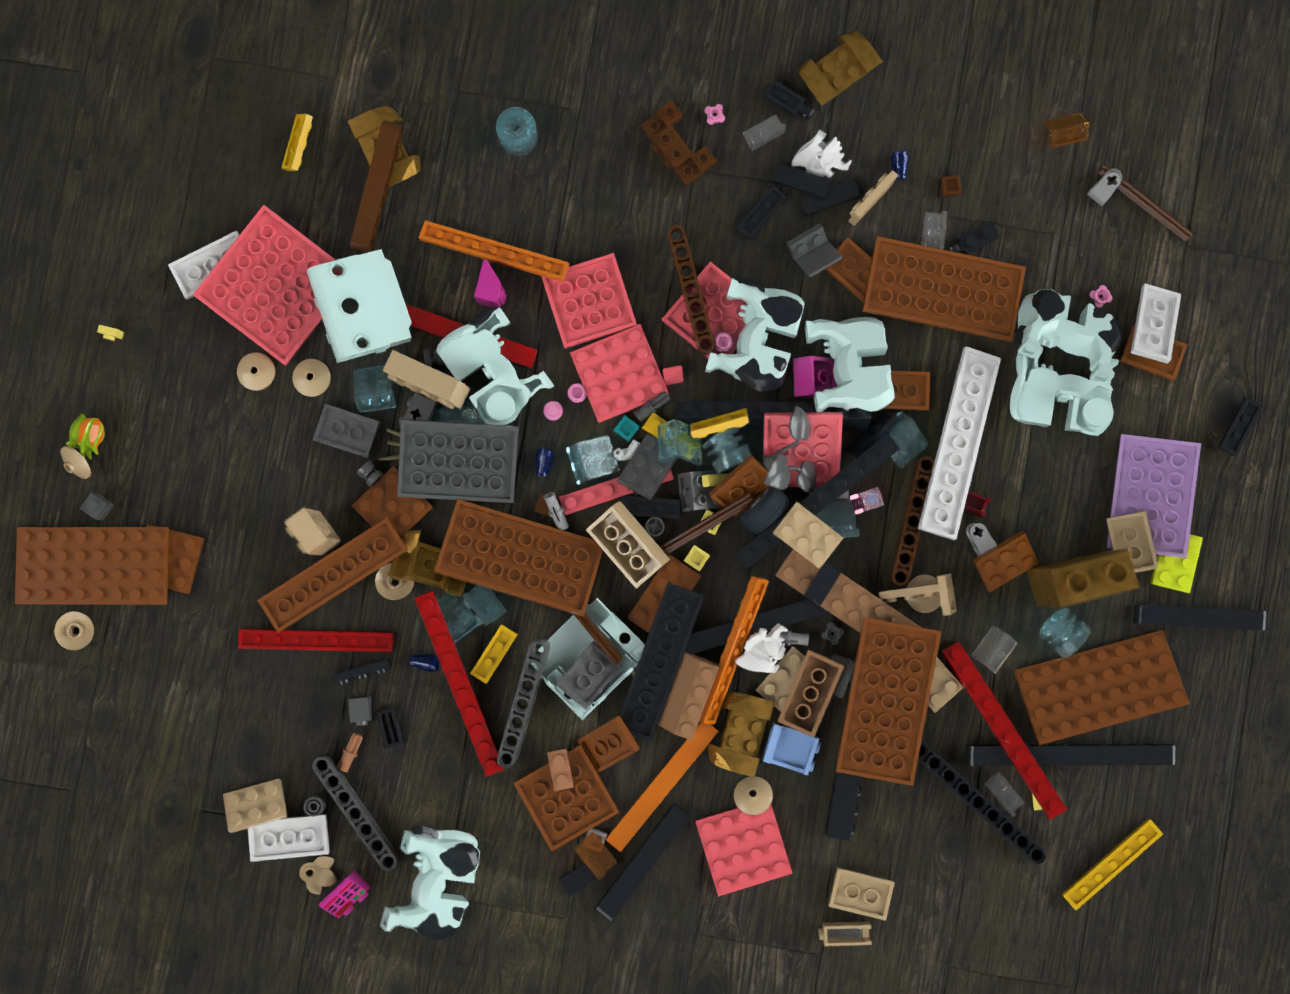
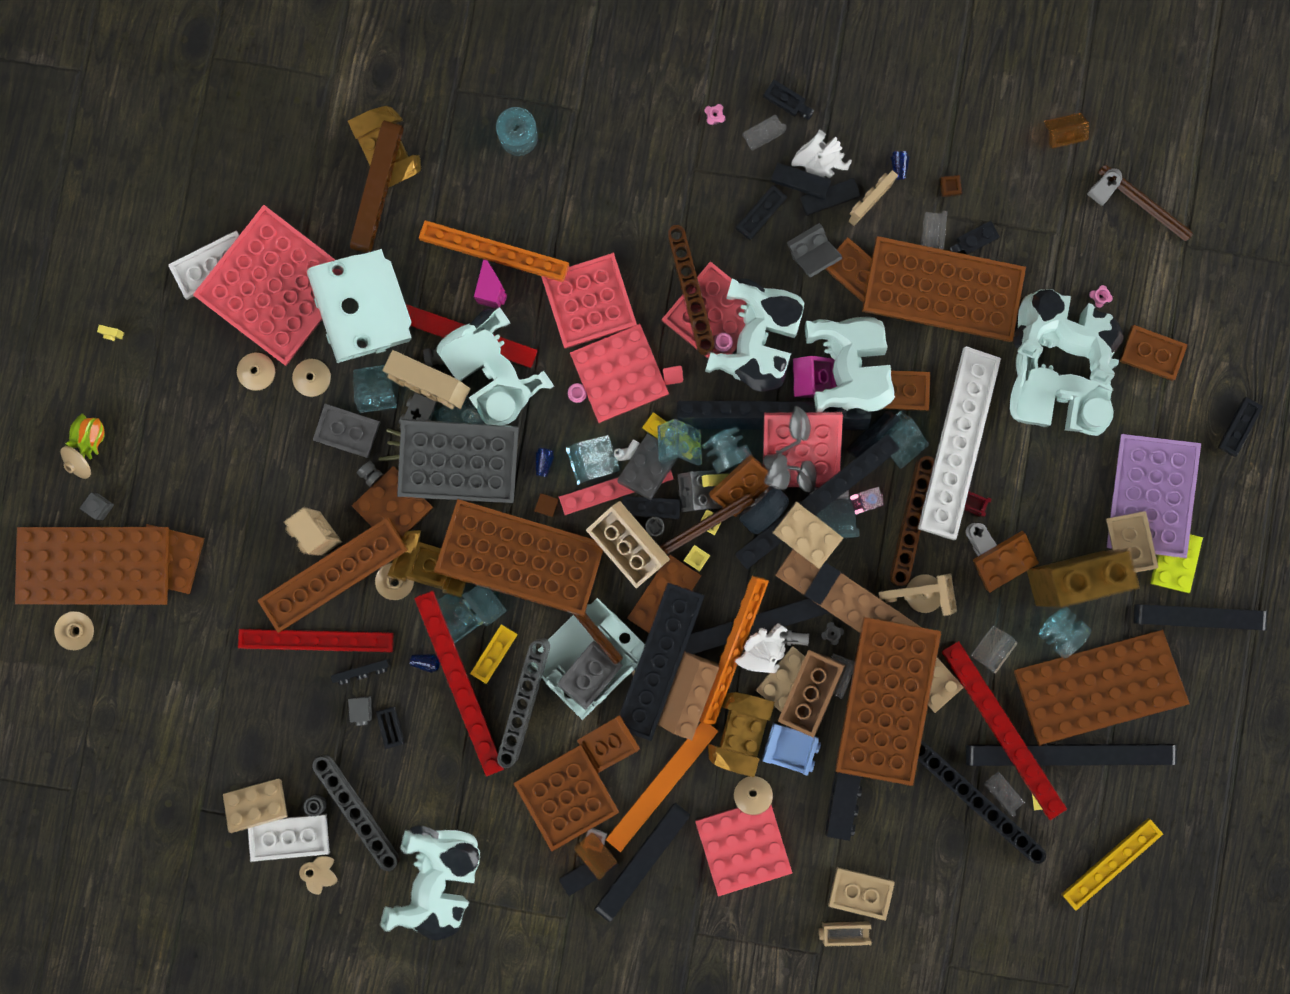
yellow plate [281,114,313,171] -> none
dark pink slope [319,870,370,918] -> none
nougat axle [337,733,363,772] -> none
light grey pin [543,492,569,530] -> none
bright pink plate [544,401,563,420] -> none
nougat plate [547,748,574,791] -> none
teal tile [613,415,640,442] -> none
dark grey axle [634,391,670,421] -> none
reddish brown bracket [641,101,717,187] -> none
yellow plate [690,408,749,438] -> none
pearl gold piece [798,31,883,106] -> none
white plate [1131,284,1181,364] -> none

